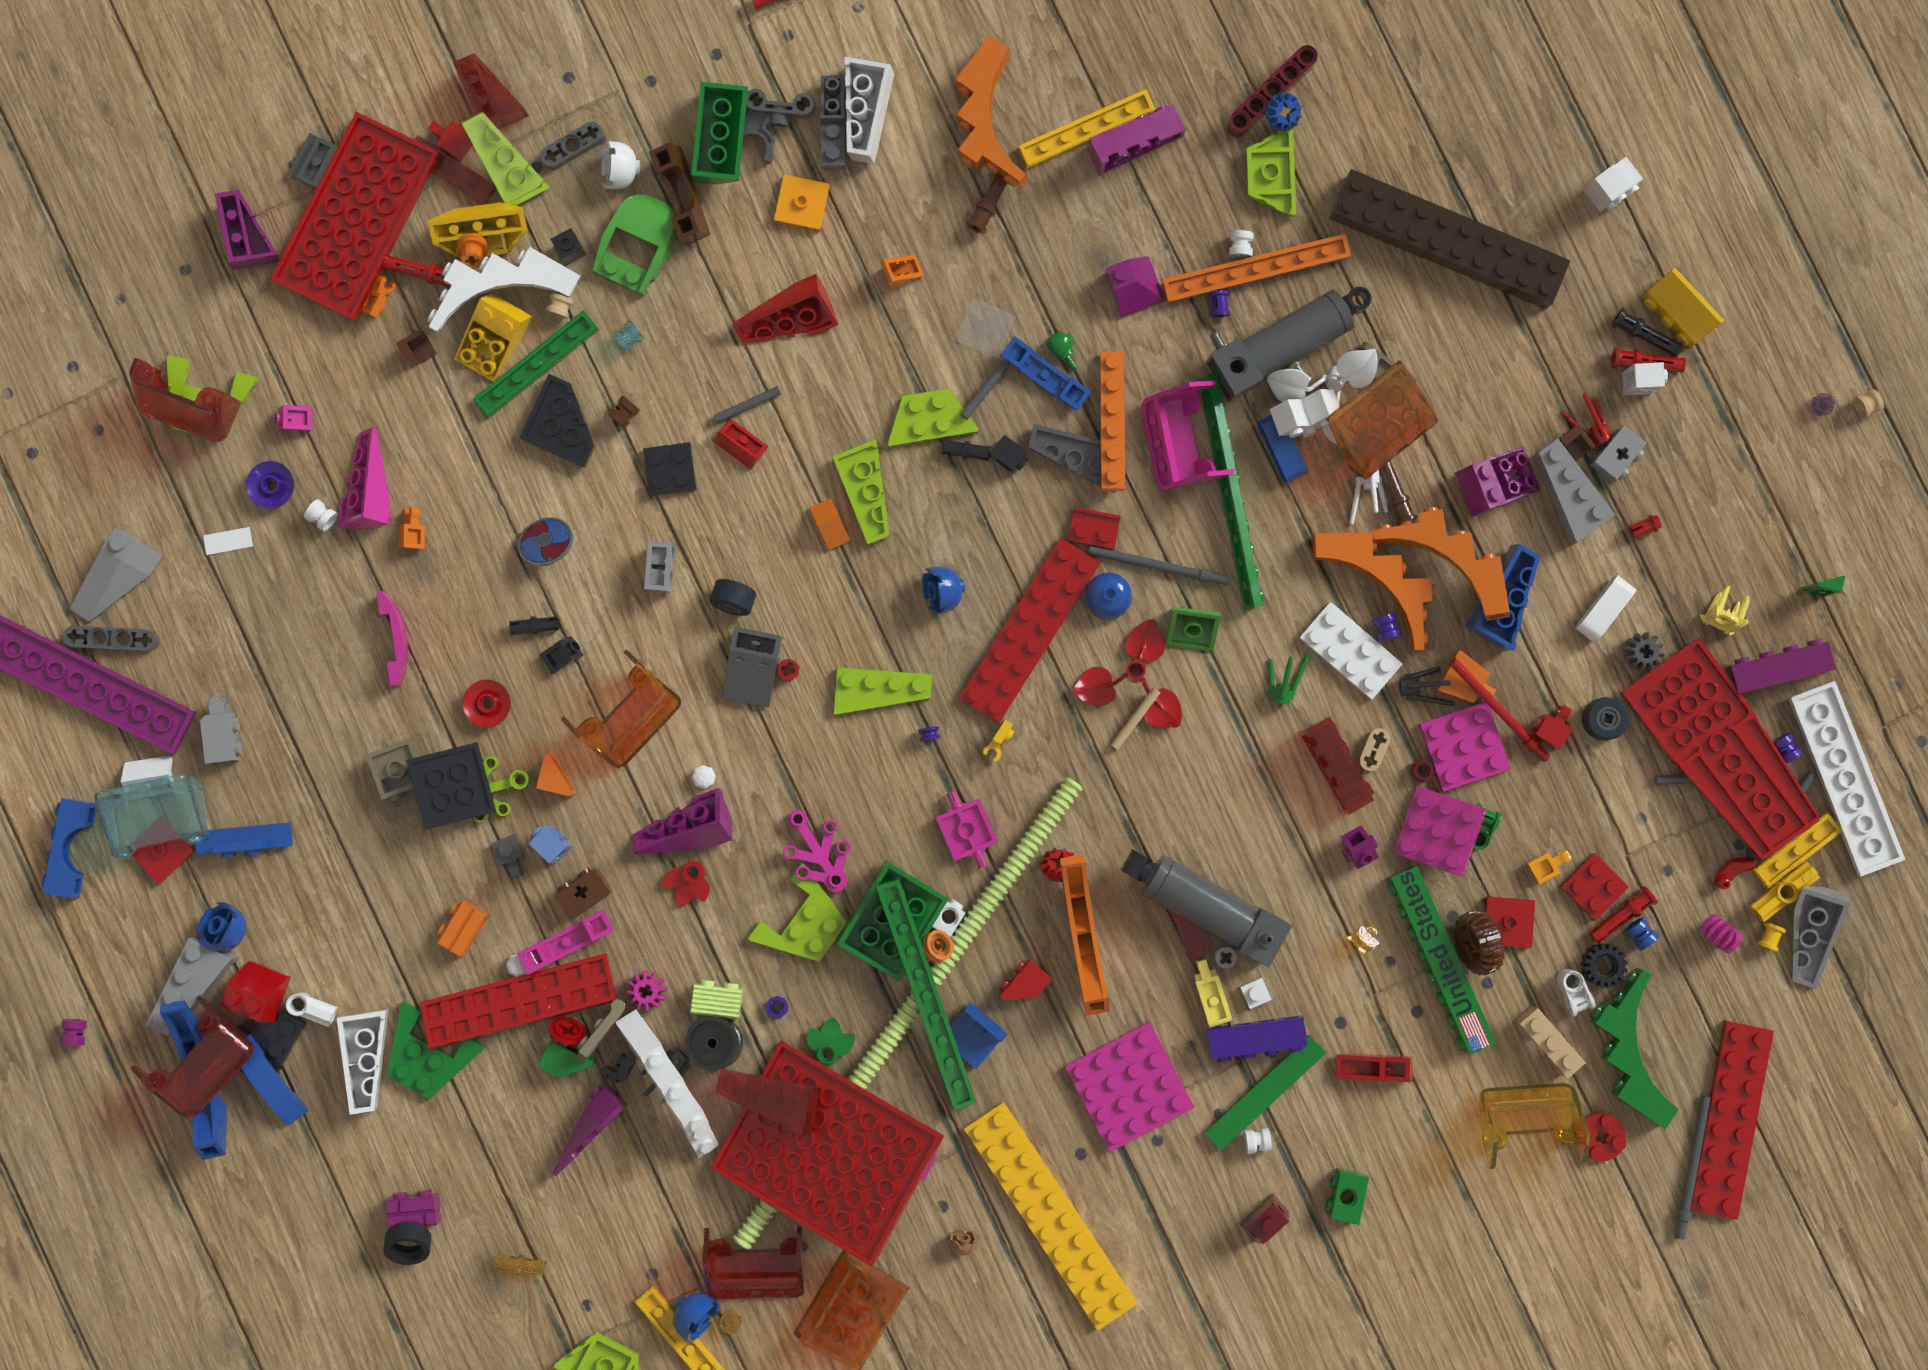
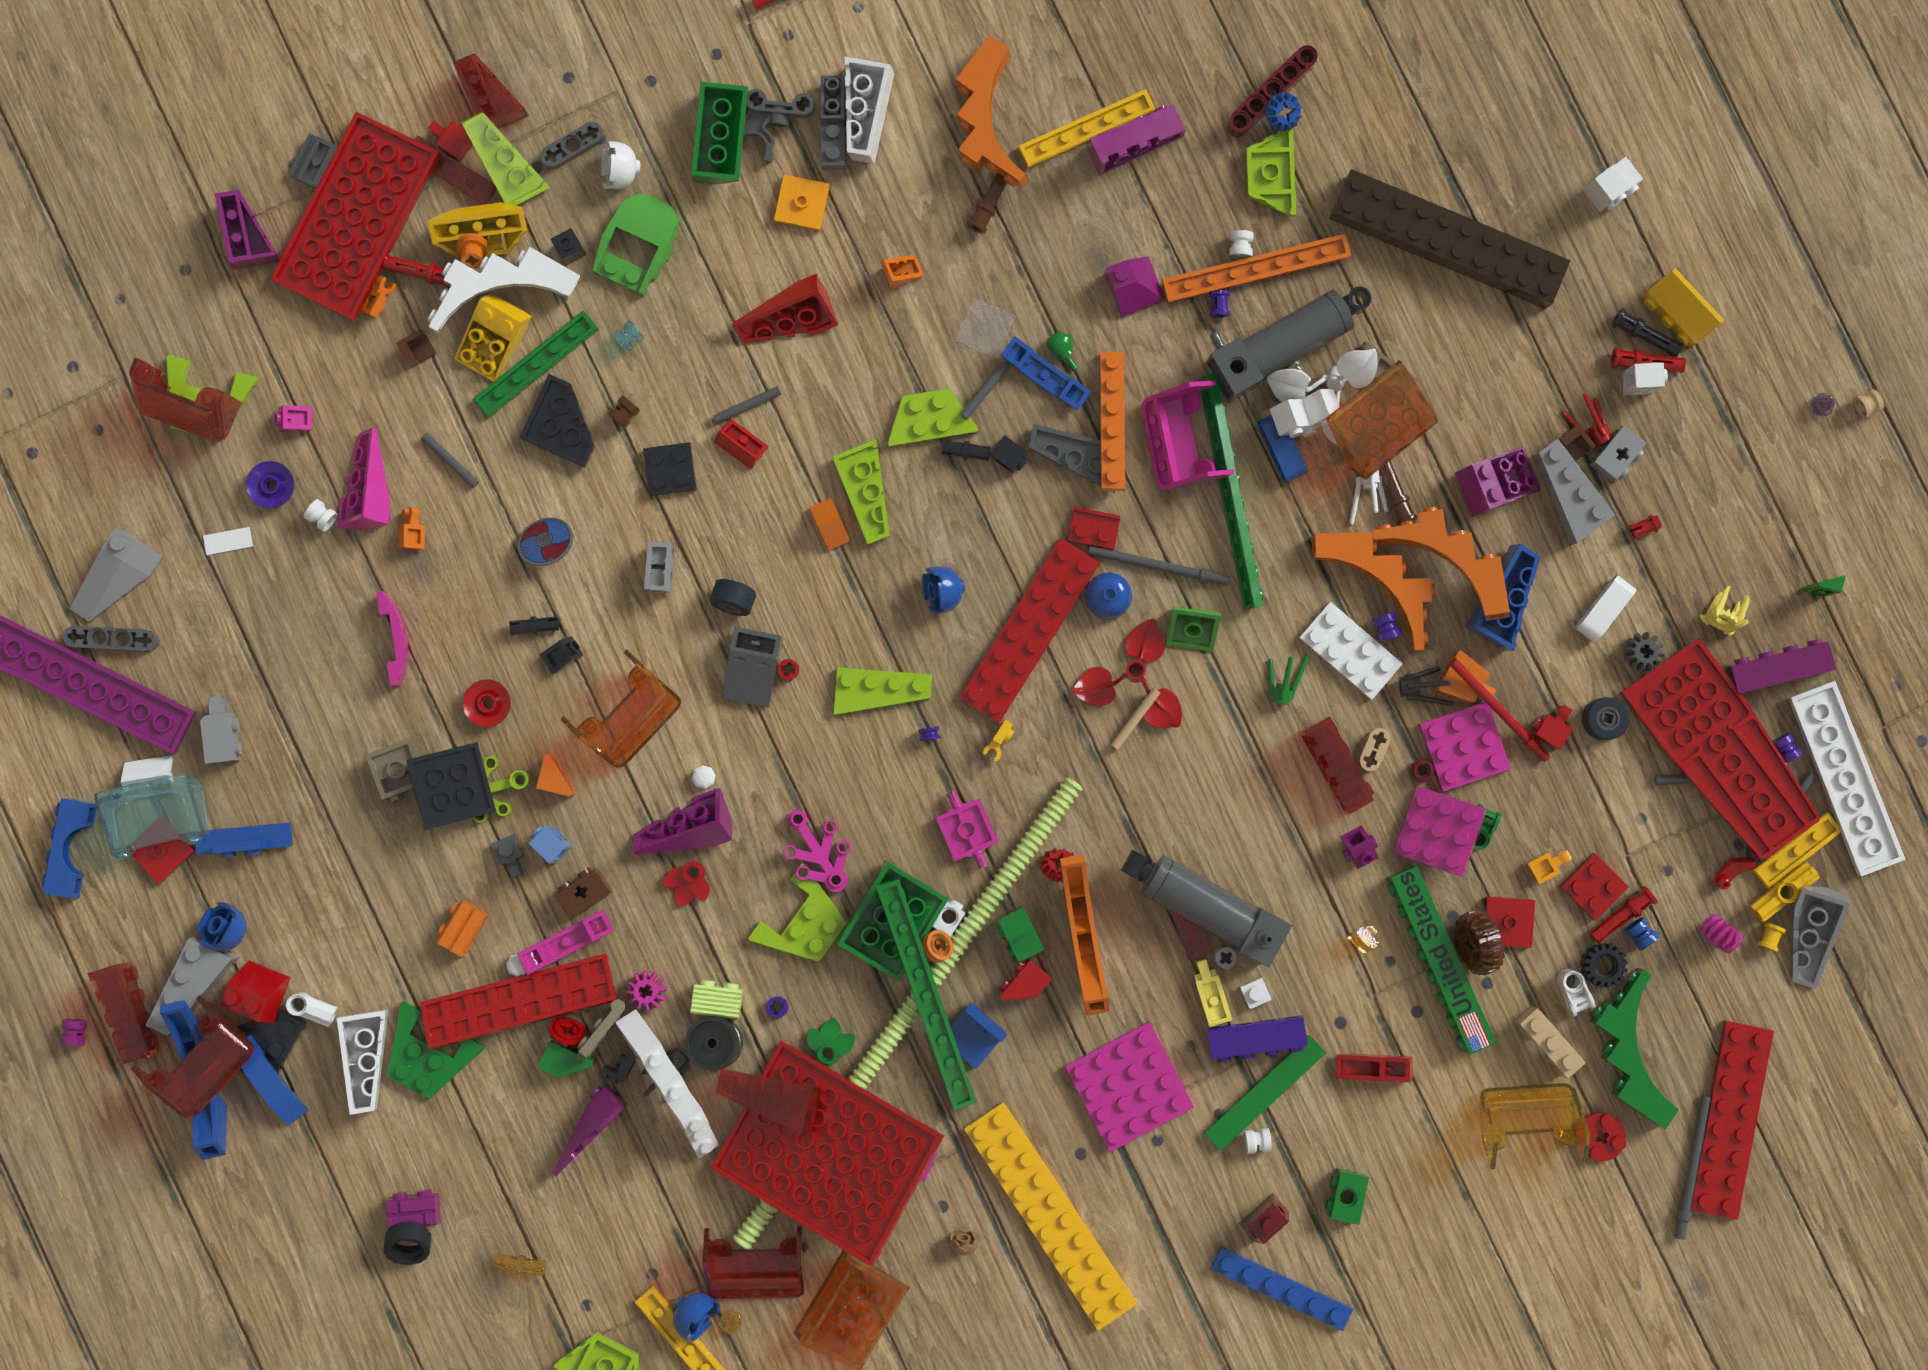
tan wheel [545,293,573,319] -> none
reddish brown arch [649,142,711,244] -> none
none -> clear red wedge [87,962,159,1064]
none -> dark grey bar [421,433,479,488]
none -> green brick [995,906,1045,962]
none -> blue plate [1211,1246,1353,1331]

